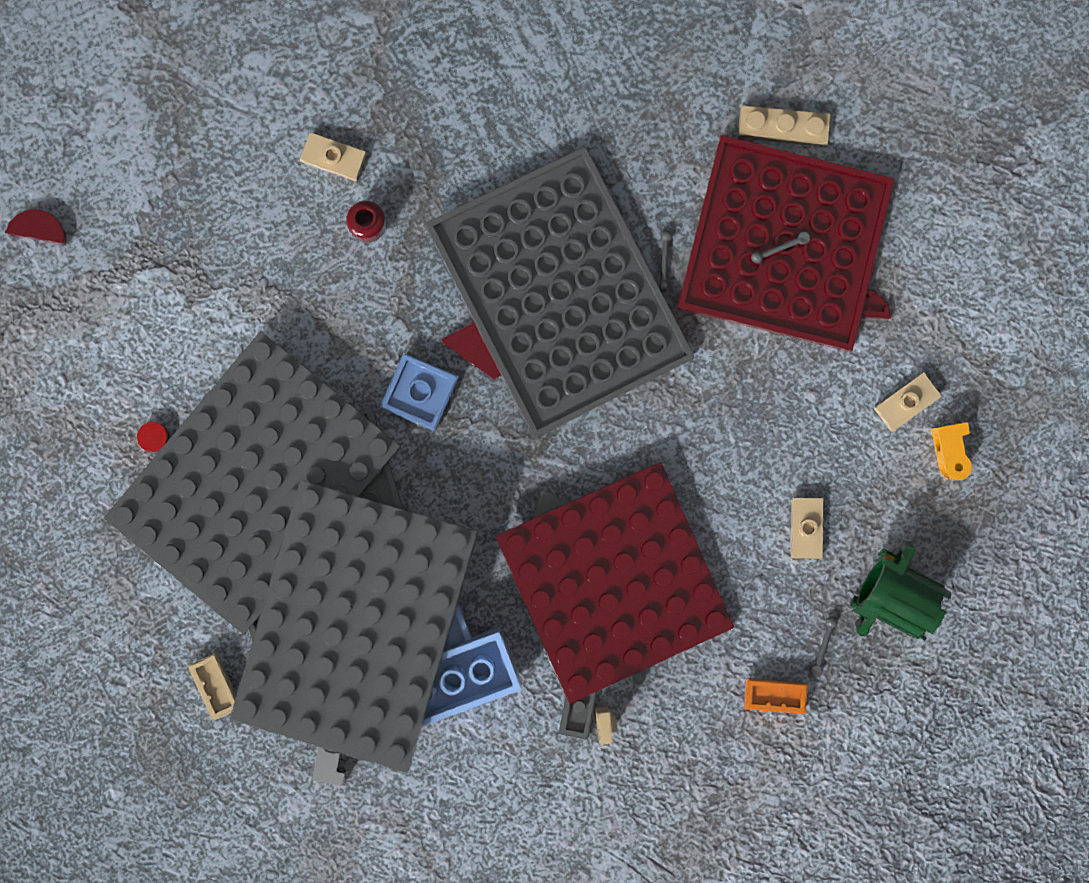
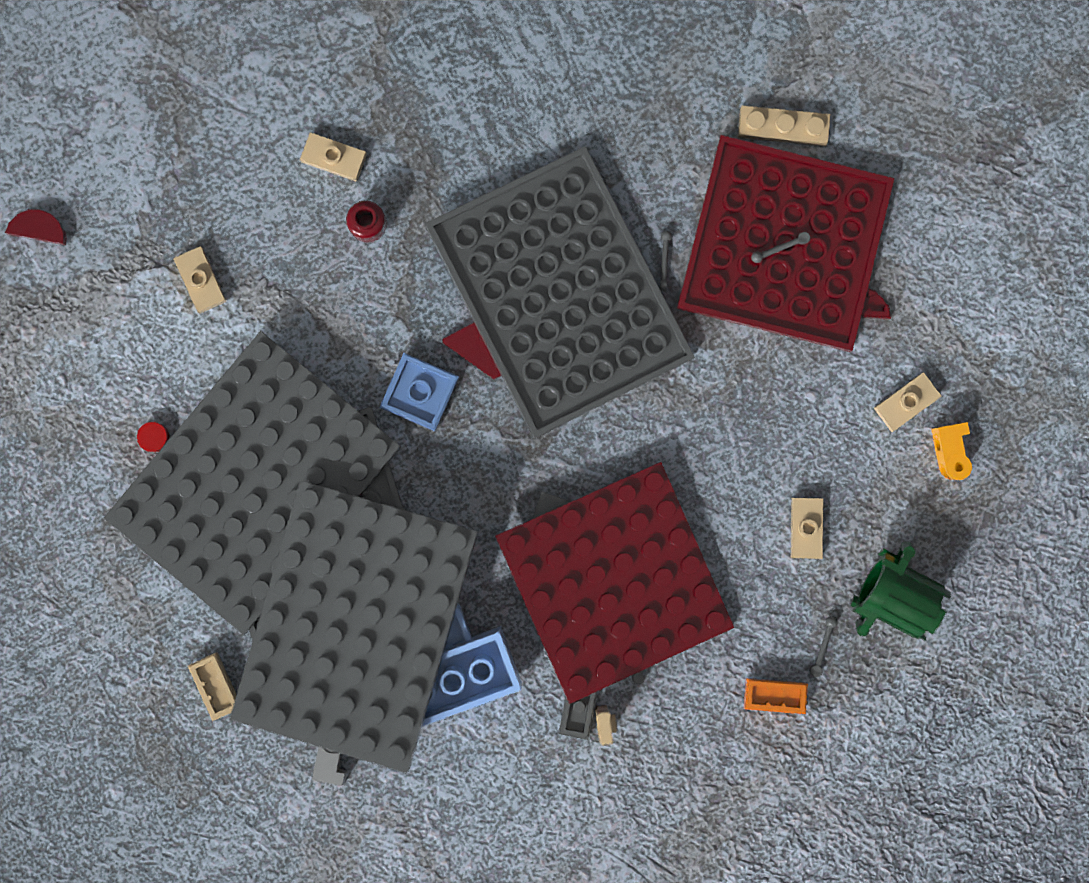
none -> tan plate [173,246,227,314]

